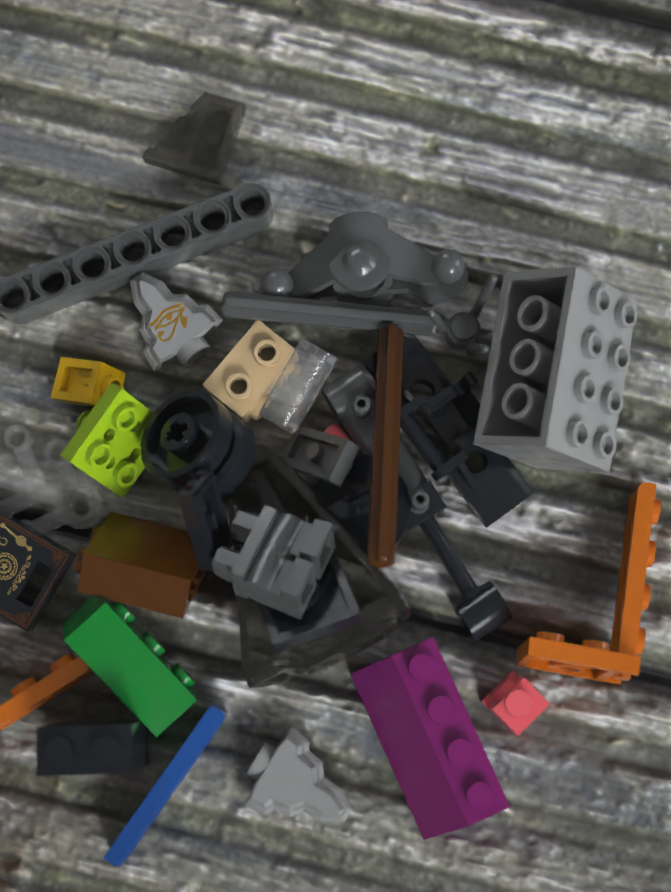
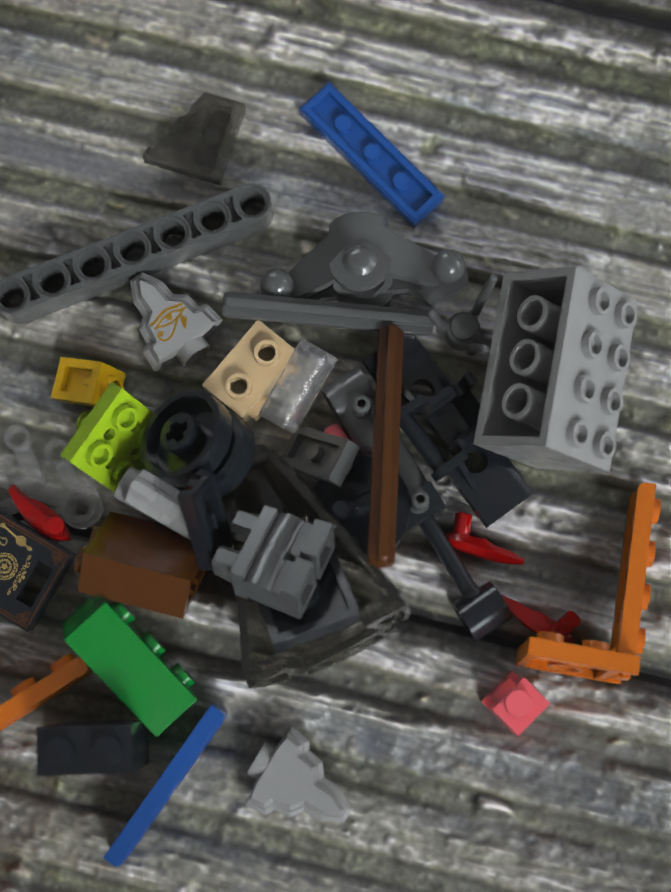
magenta slope [350,637,510,840] -> none
none -> red bar [8,484,72,541]
none -> light grey rock [114,466,191,541]
none -> blue tile [299,82,445,228]
none -> red bar [445,512,525,565]
none -> red bar [501,594,581,643]

